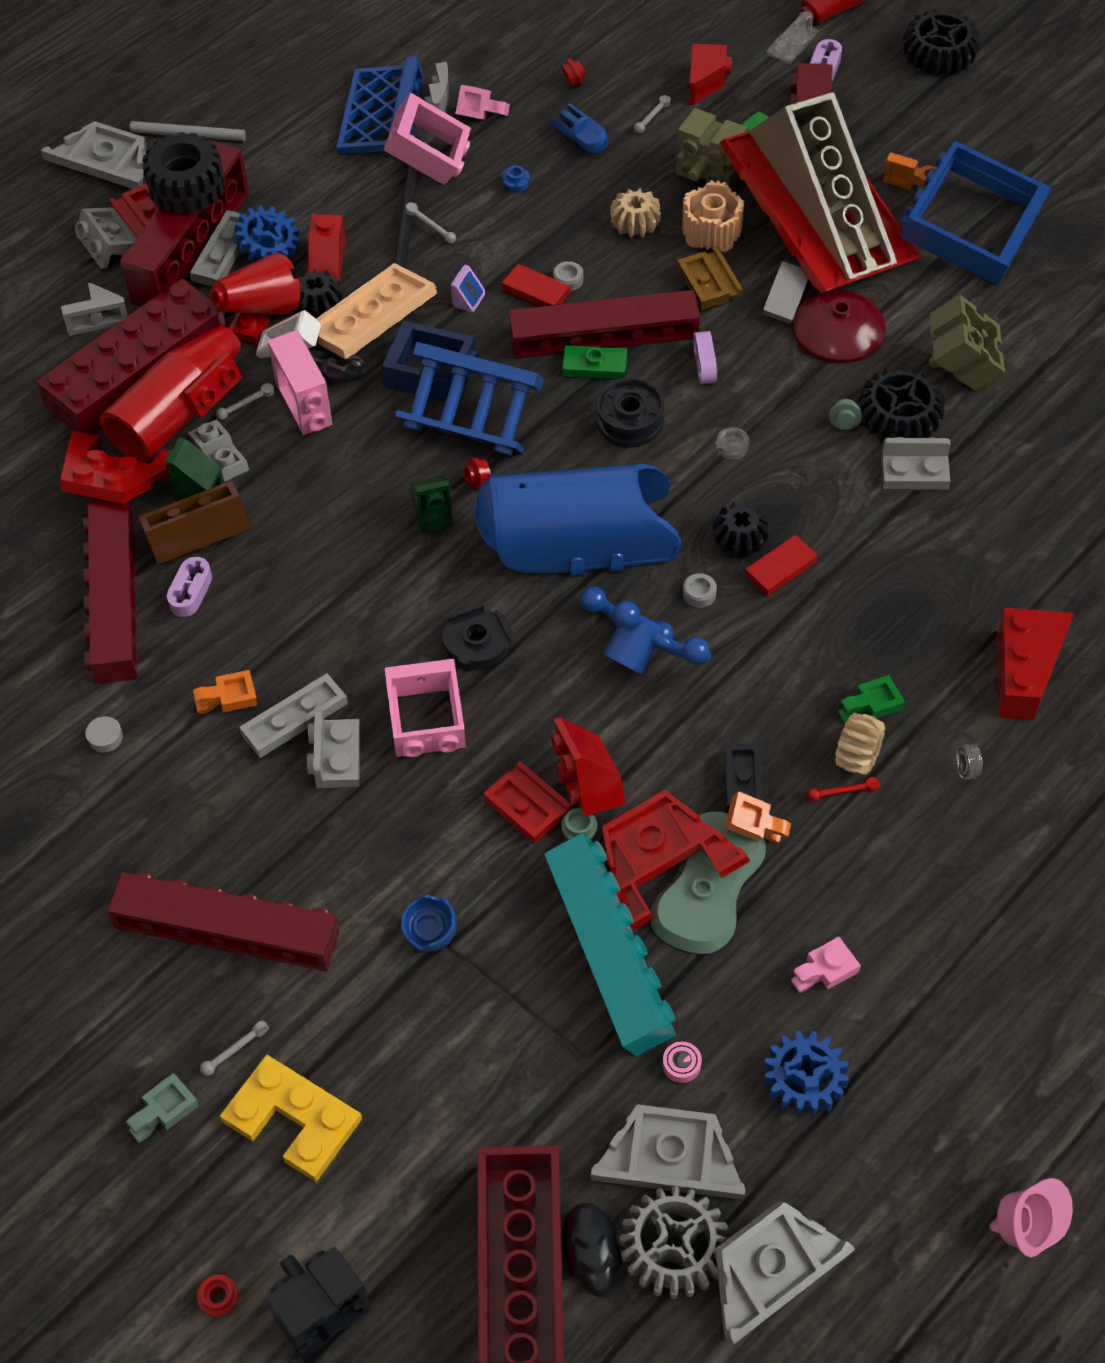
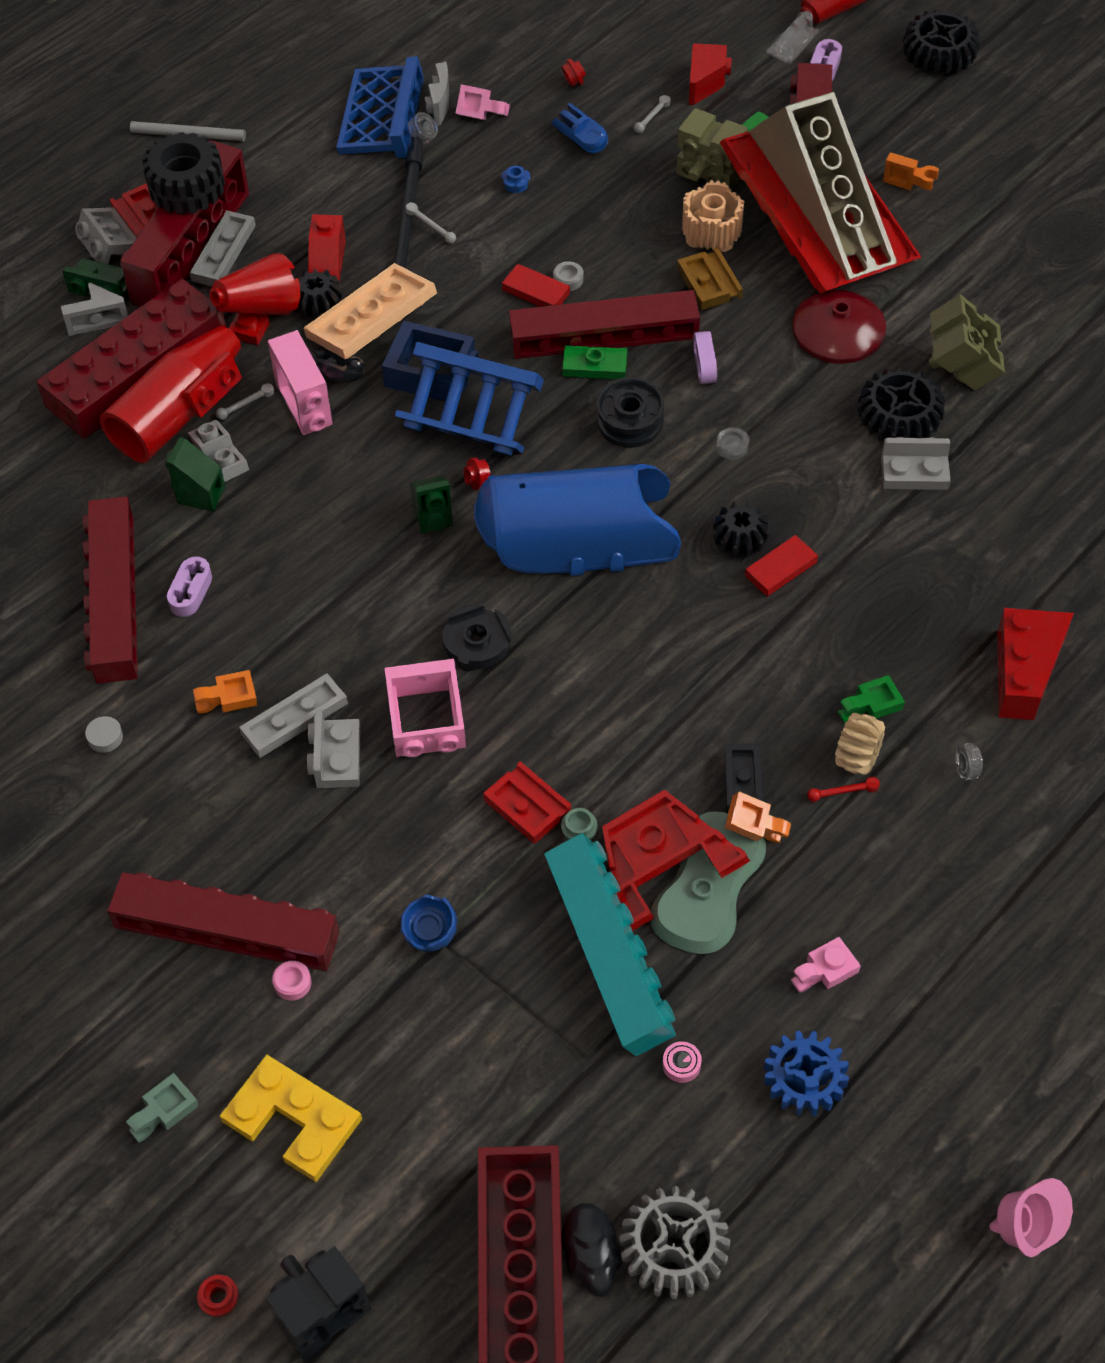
light grey wing [41,121,146,189] -> none
red wing [60,430,171,504] -> none
reddish brown brick [138,480,251,564] -> none
light grey hinge [200,1020,269,1076] -> none
blue gear [234,205,300,261] -> none
white slope [256,310,321,359] -> none
bright pink window [384,92,471,185] -> none
slope [451,264,485,312] -> none
red slope [551,717,625,817] -> none
blue wheel [580,586,711,675] -> none
light grey wing [591,1104,745,1200] -> none
tan gear [610,188,661,238] -> none
light grey tile [683,573,717,608] -> none
light grey wing [715,1201,855,1344] -> none
light grey slope [762,261,809,324] -> none
sand green plate [829,399,862,430] -> none
blue window [900,140,1051,286] -> none
none -> dark green bracket [63,258,129,302]
none -> bright pink tile [272,961,312,1001]

